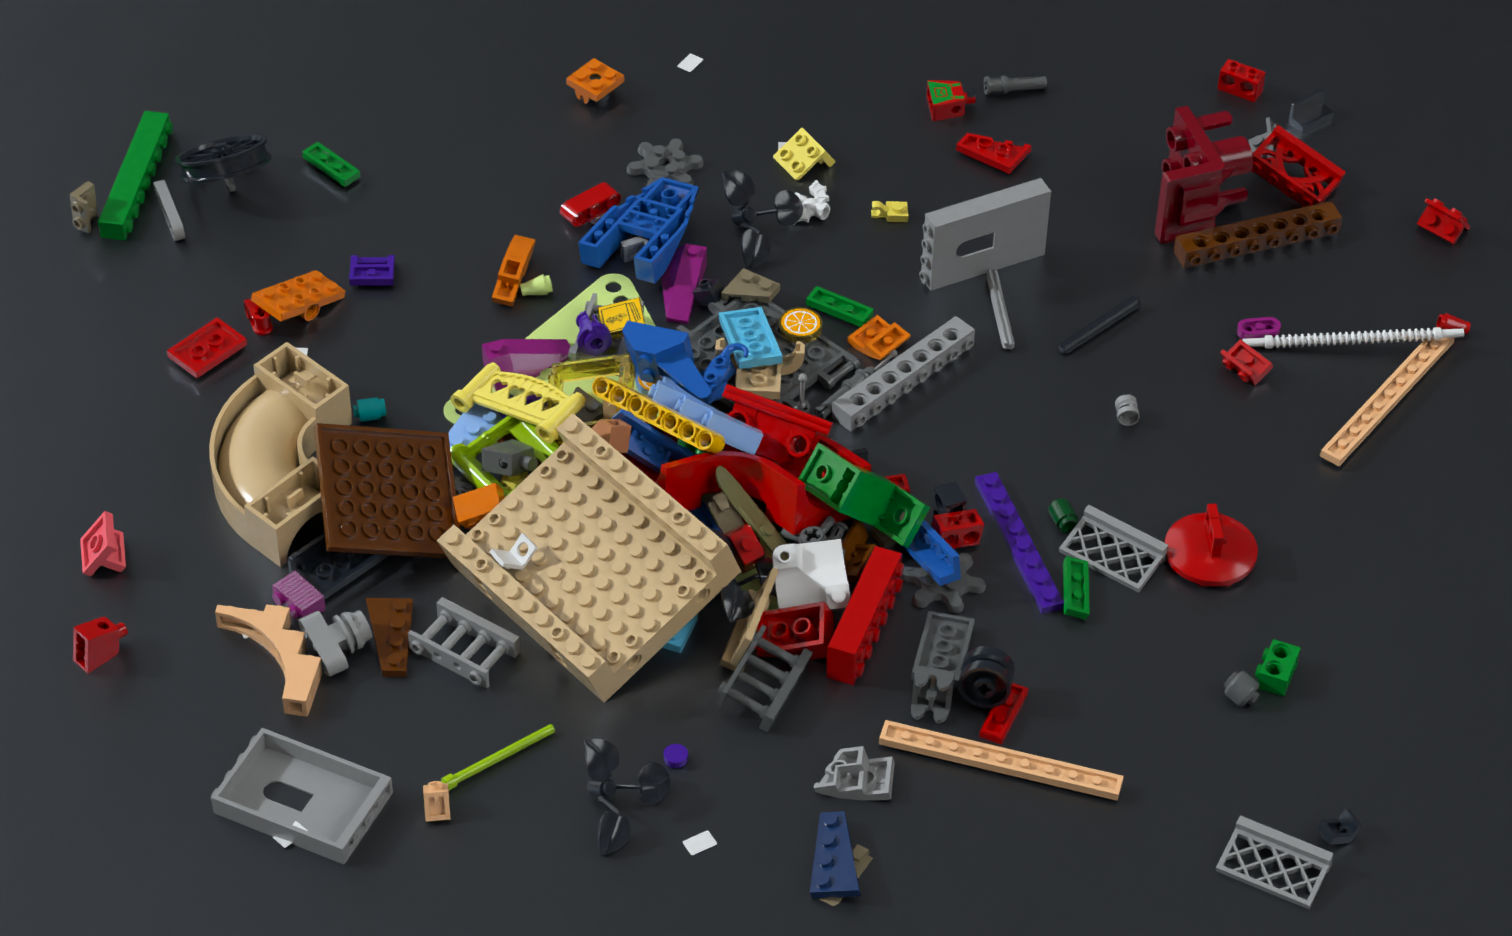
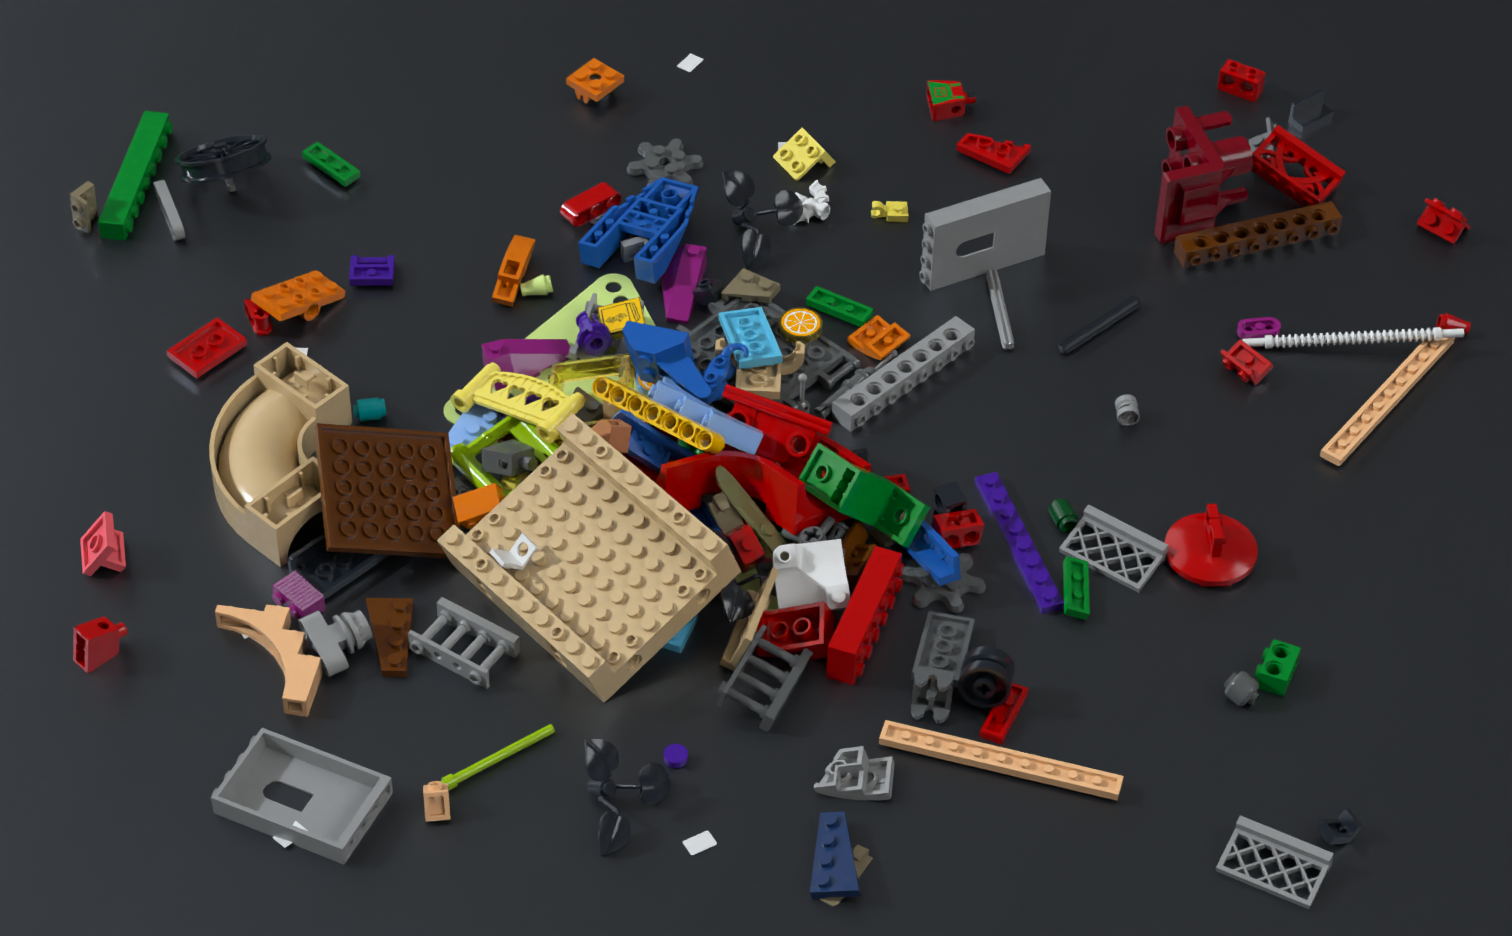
dark grey pin [984,76,1047,95] -> none

